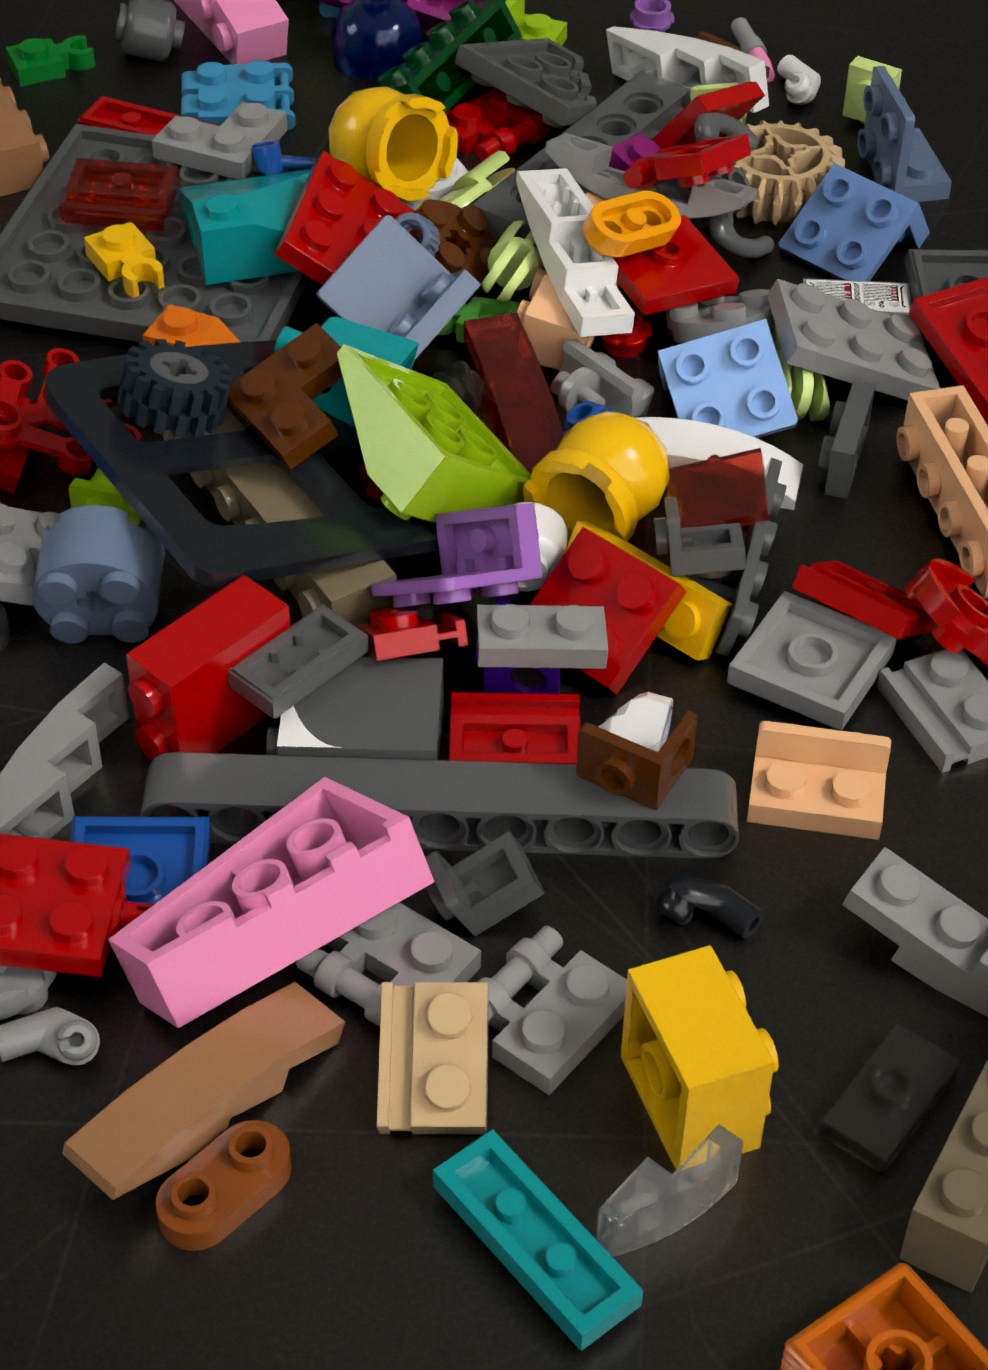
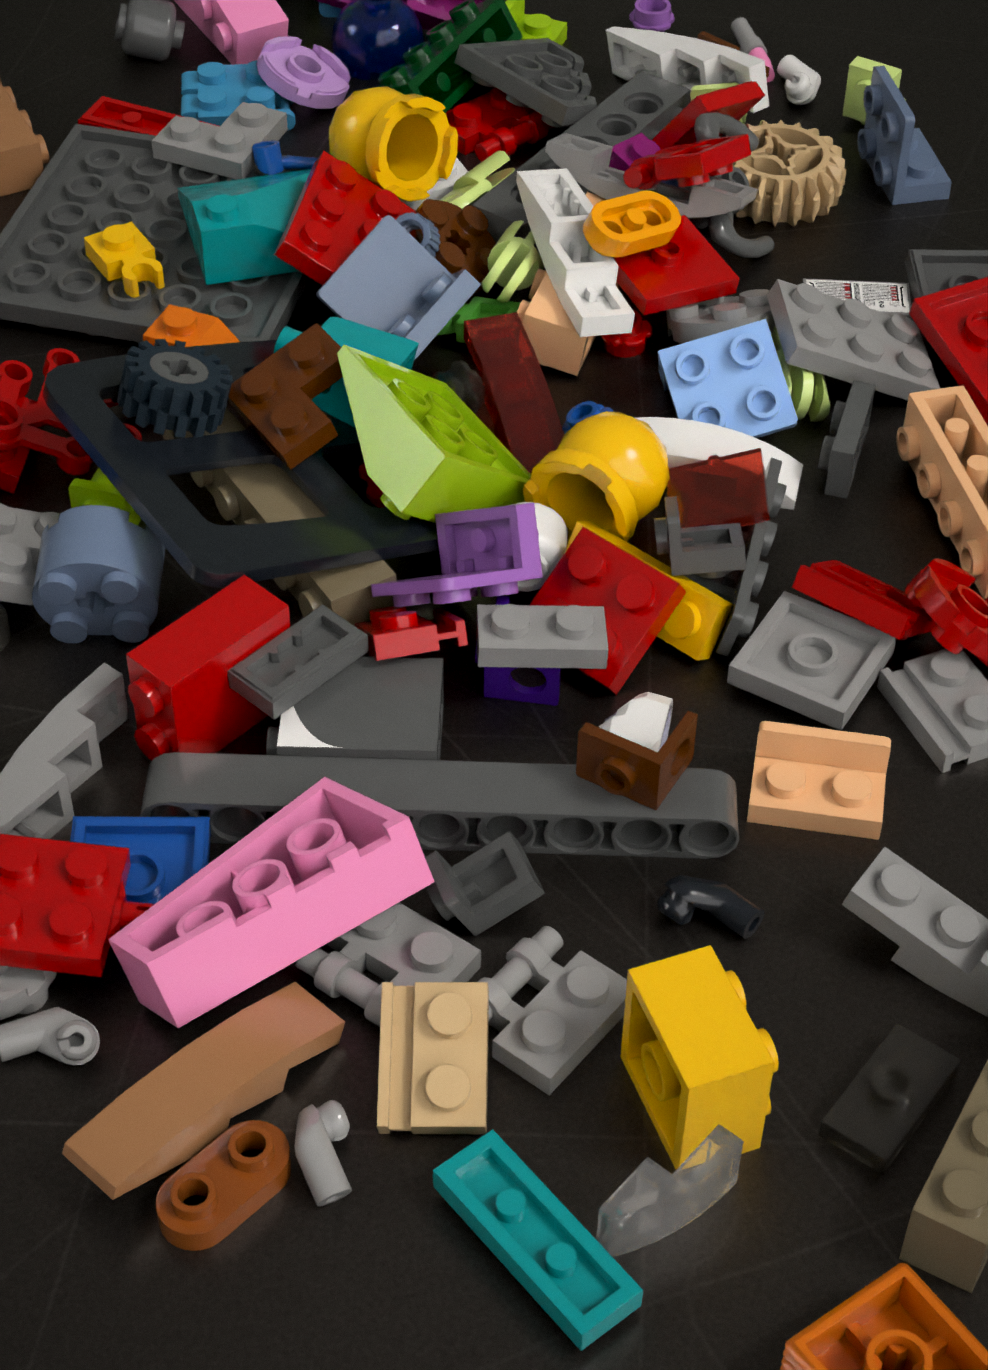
green plate [5,35,95,87] -> none
clear red plate [59,158,180,232] -> none
red plate [449,692,580,764] -> none
light grey hips [550,339,654,418] -> none
medium blue bracket [779,163,930,281] -> none
none -> lavender tile [256,36,350,109]
none -> light grey arm [294,1100,352,1207]

